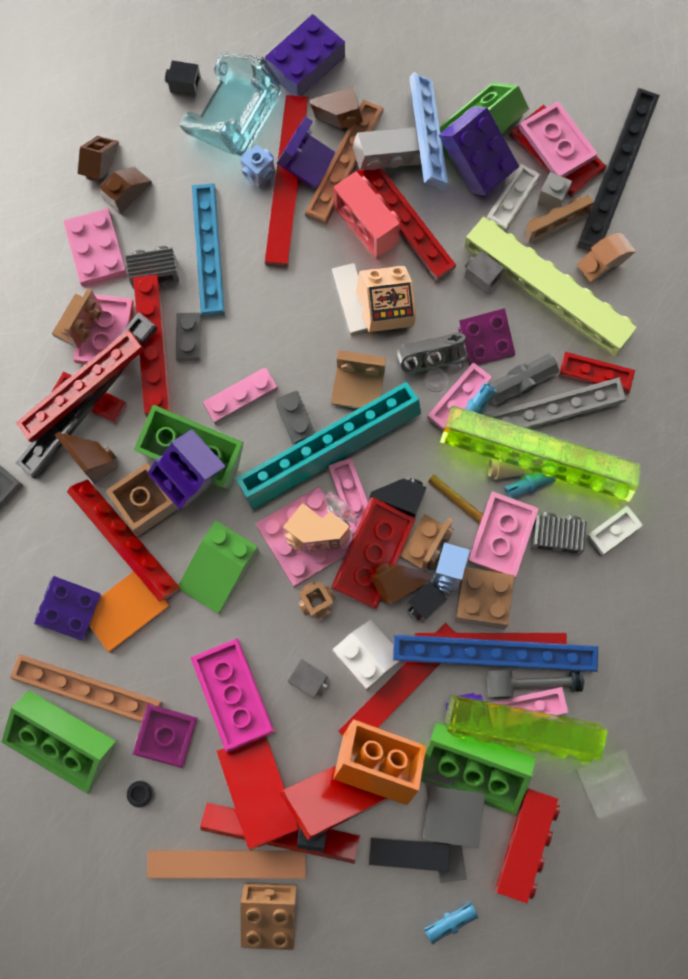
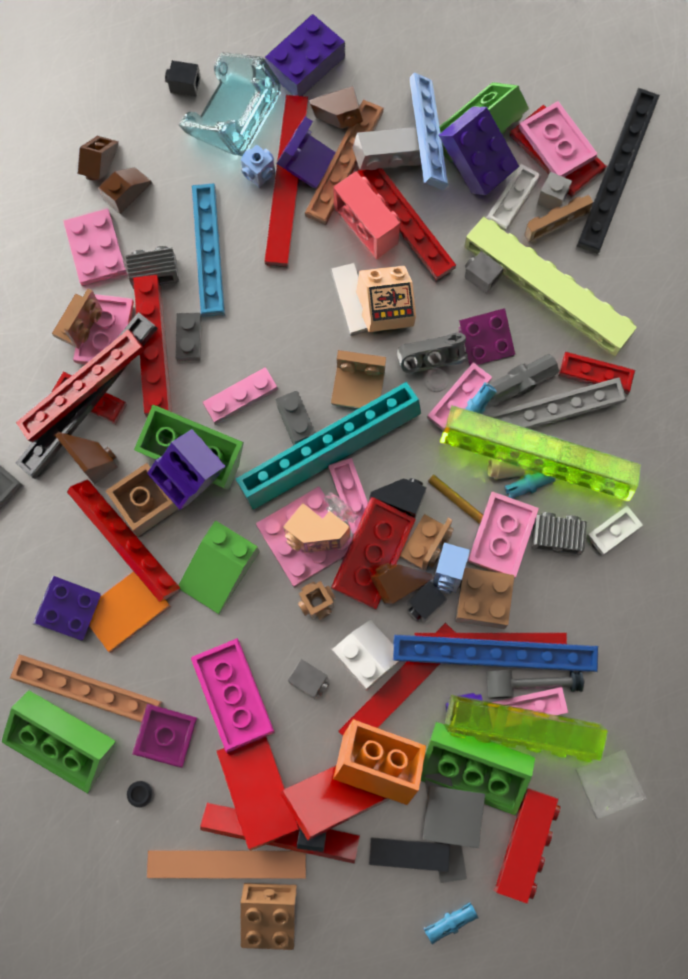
nougat brick [577,233,636,282] -> none

